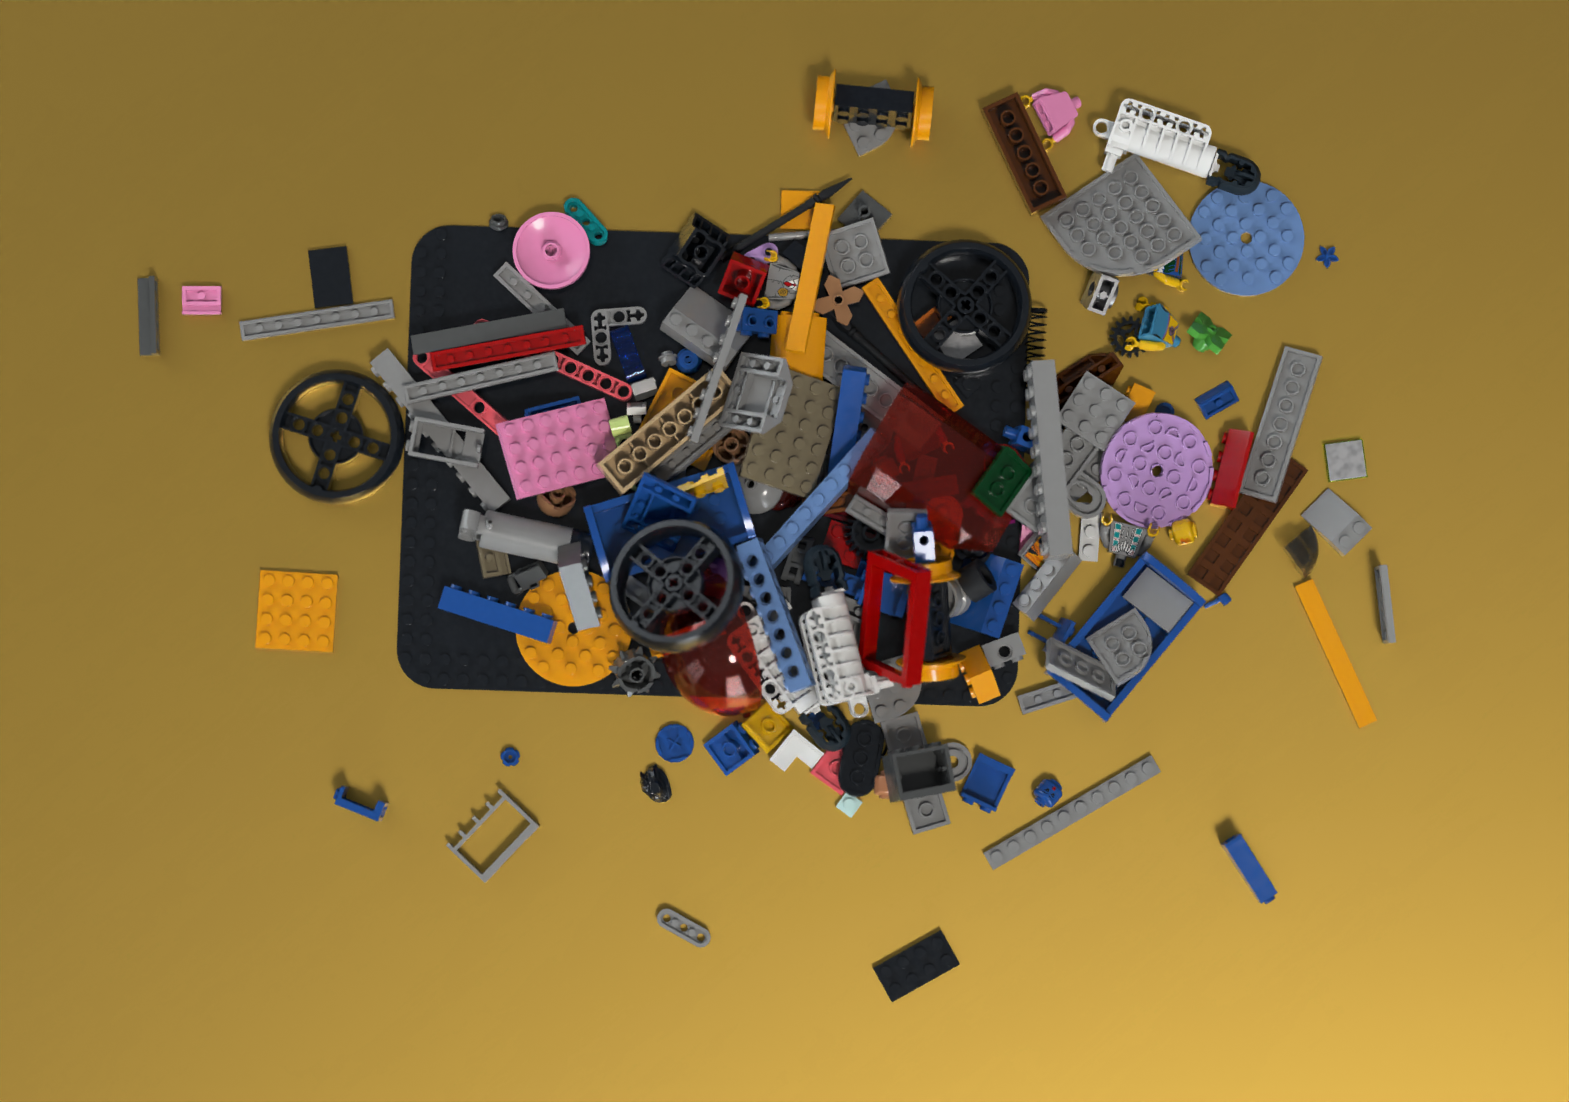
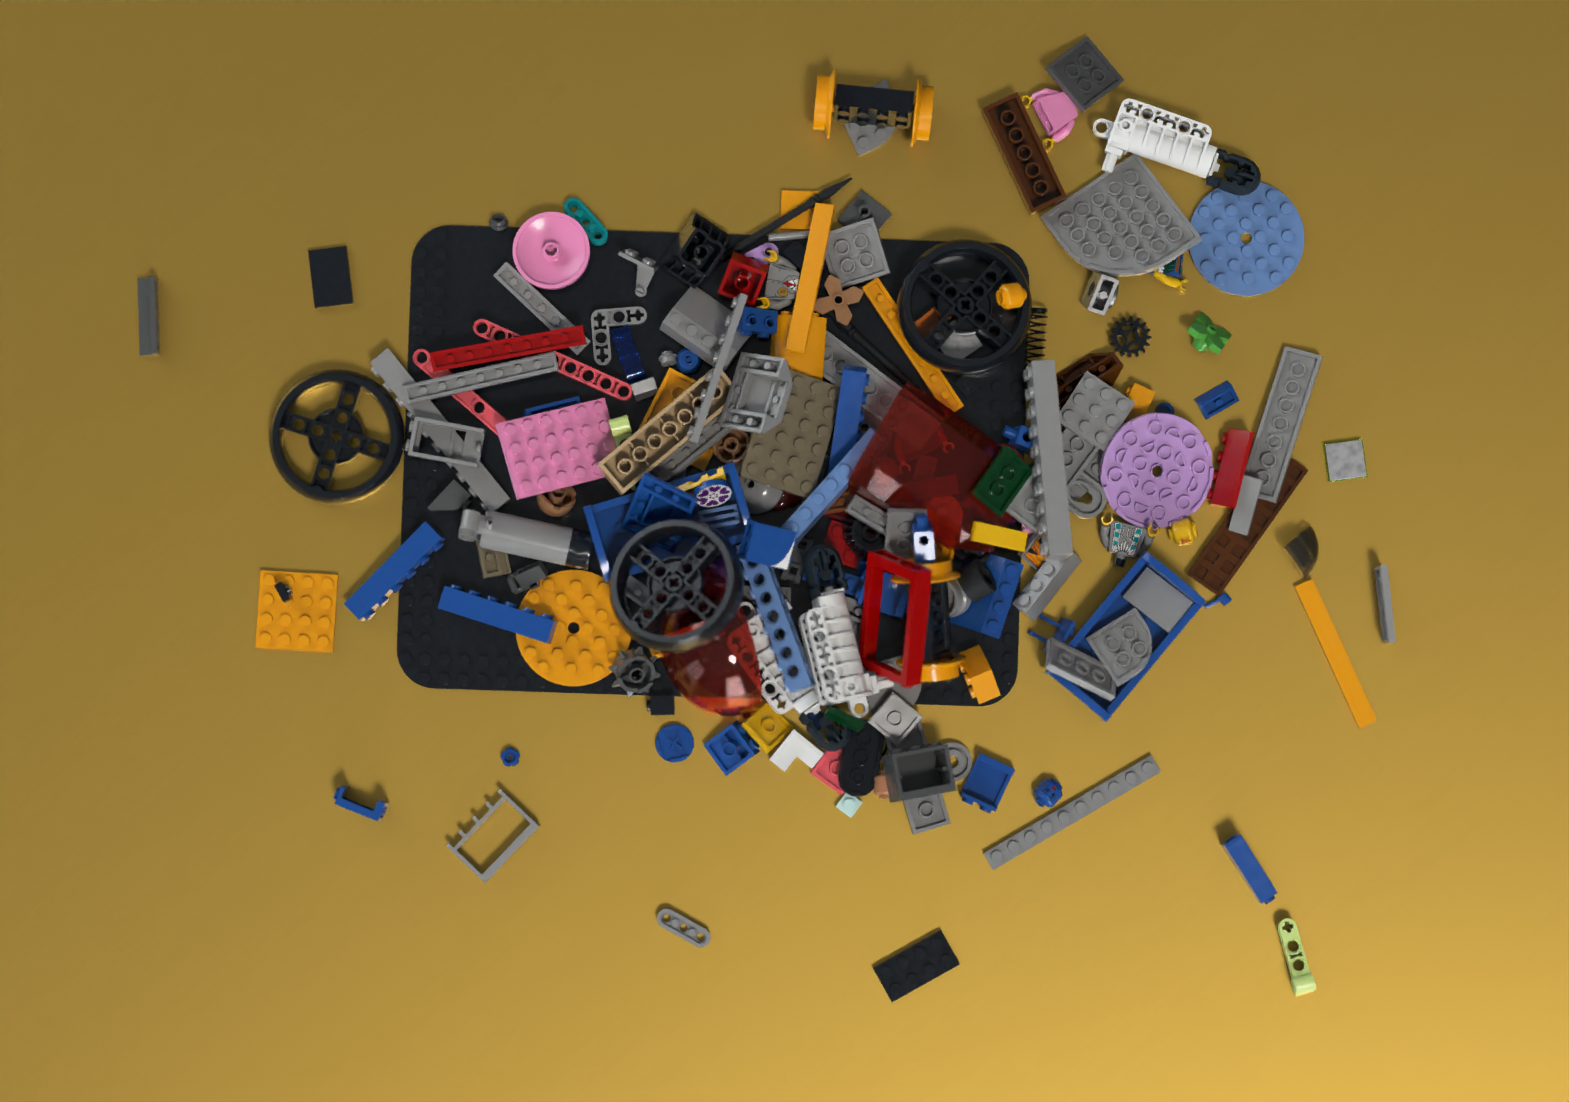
bright pink plate [182,286,222,315] -> none
light grey tile [239,299,396,341] -> none
dark grey tile [410,308,567,355] -> none
wedge [558,541,603,631] -> none
white tile [627,402,647,423] -> none
black hat [640,764,672,803] -> none
light grey brick [981,632,1026,670] -> none
light grey plate [1017,683,1077,715] -> none
white plate [1078,502,1101,562] -> none
torso [1124,296,1181,351] -> none
light grey slope [1301,488,1372,556] -> none
blue plant [1316,246,1339,268] -> none
none -> black plate [274,582,293,603]
none -> blue brick [344,521,445,621]
none -> dark grey slope [428,480,472,512]
none -> light grey plate [618,248,659,297]
none -> black brick [647,695,675,715]
none -> tile [693,479,733,508]
none -> medium blue tile [698,504,740,528]
none -> blue panel [738,519,797,570]
none -> dark green tile [823,706,865,733]
none -> light grey tile [868,691,923,747]
none -> yellow tile [970,521,1028,552]
none -> light orange head [996,283,1027,309]
none -> dark grey plate [1045,36,1124,113]
none -> light grey tile [1228,474,1264,536]
none -> yellowish green piece [1277,918,1316,996]

